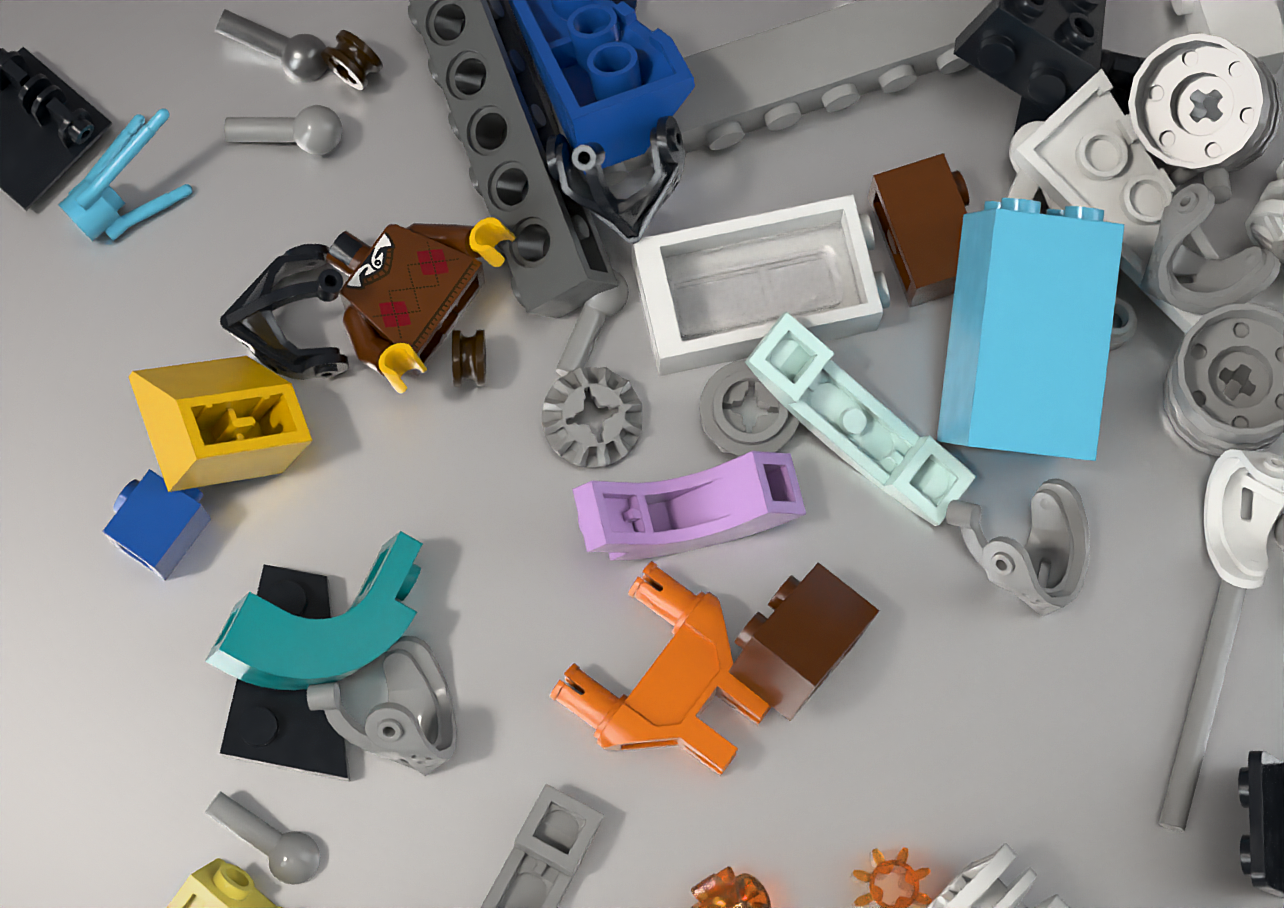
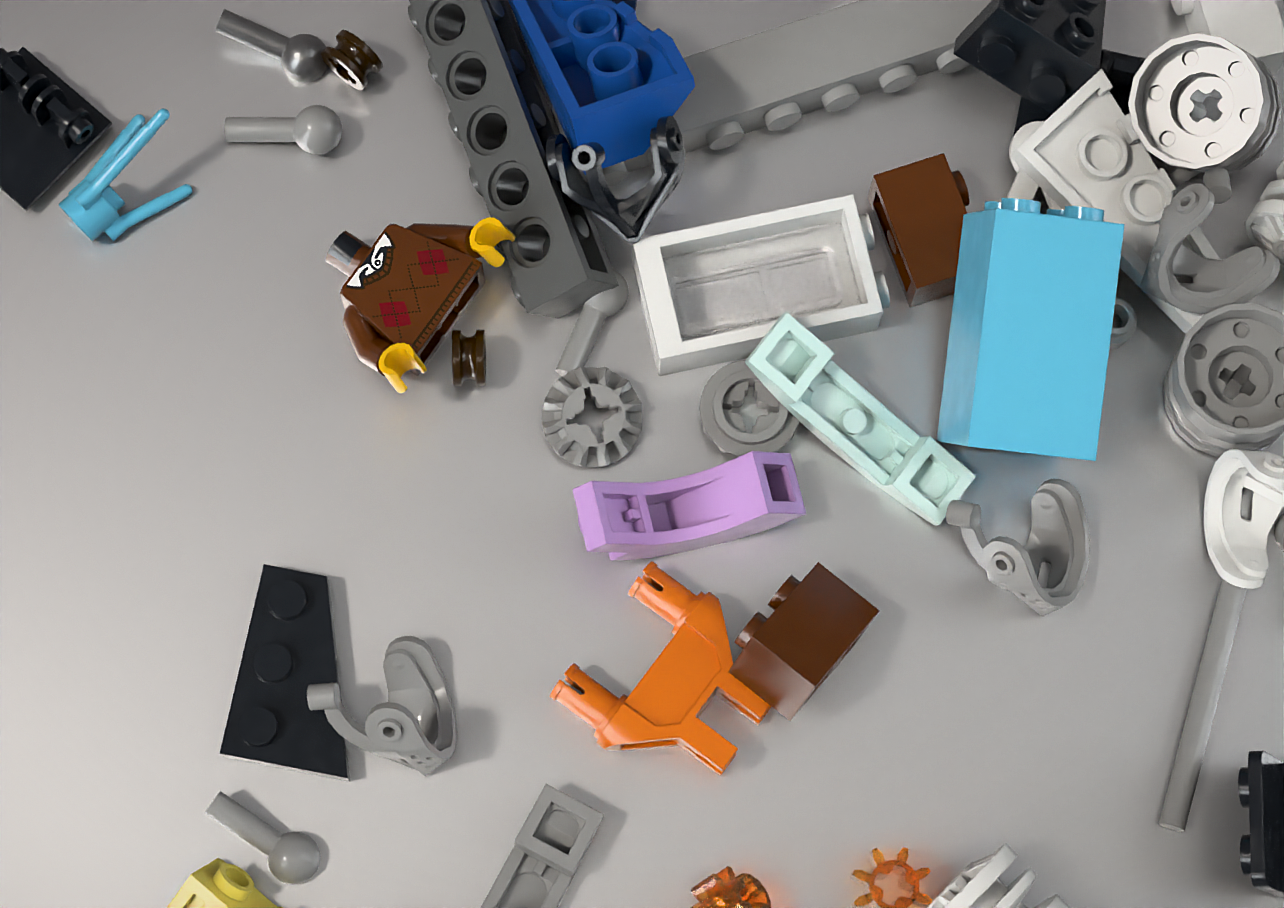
blue brick [102,469,211,581] -> none
yellow slope [128,356,313,492] -> none
teal arch [205,531,423,690] -> none
black helmet [220,244,349,380] -> none

